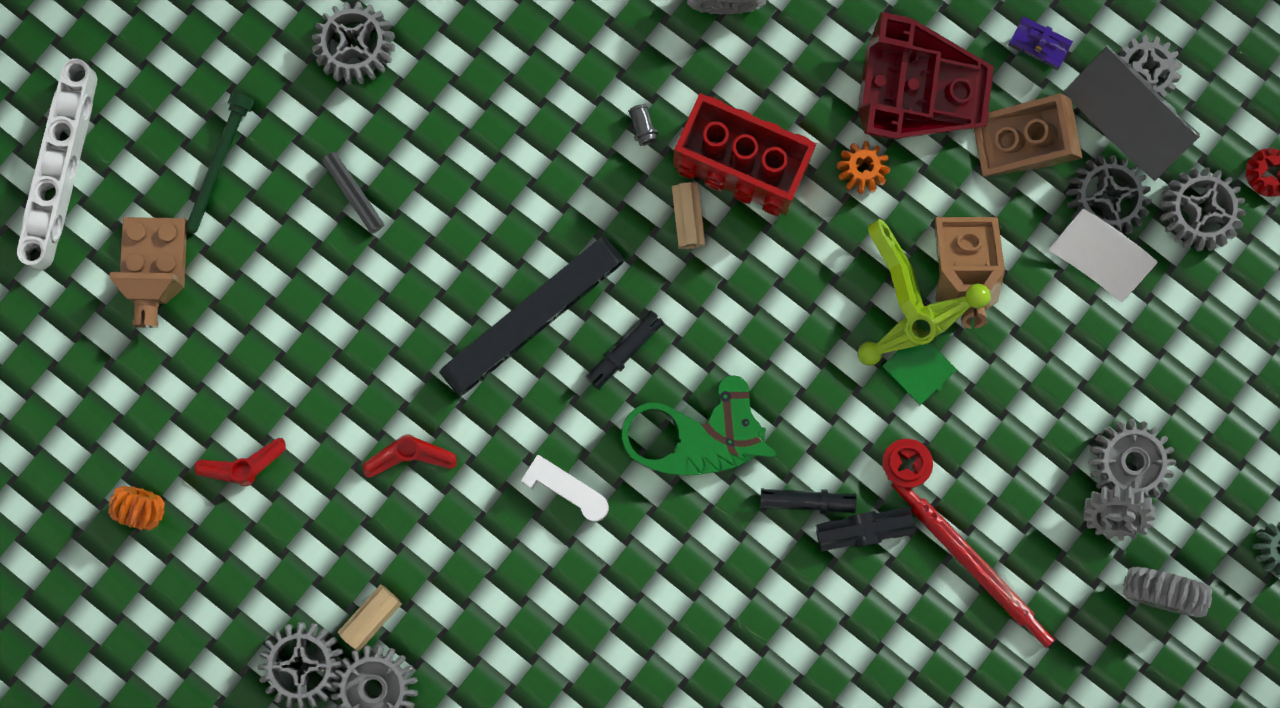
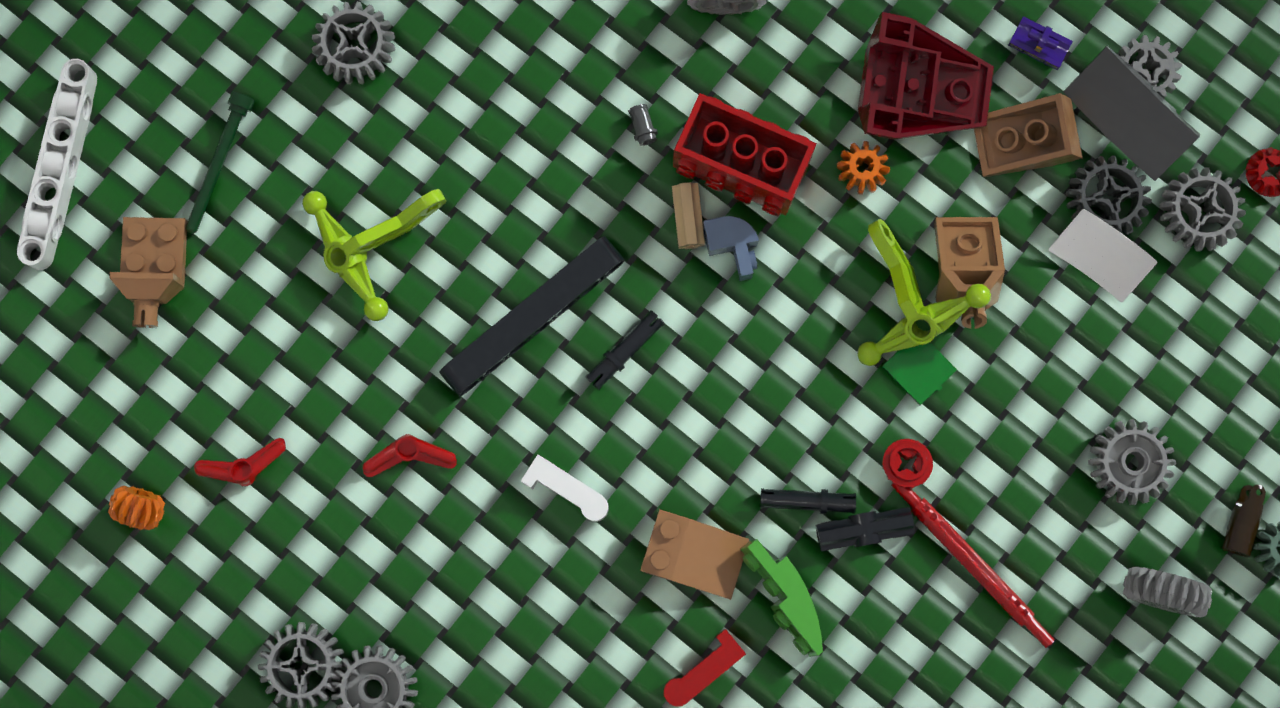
dark grey axle [322,152,384,233] -> none
tan axle [338,584,402,651] -> none
green animal [621,375,777,476] -> none
light grey gear [1083,485,1155,541] -> none
none -> lime piece [302,189,446,321]
none -> medium nougat slope [640,509,749,600]
none -> red leg [664,629,746,707]
none -> sand blue brick [703,216,759,281]
none -> bright green slope [740,539,823,657]
none -> dark brown piece [1221,485,1266,557]

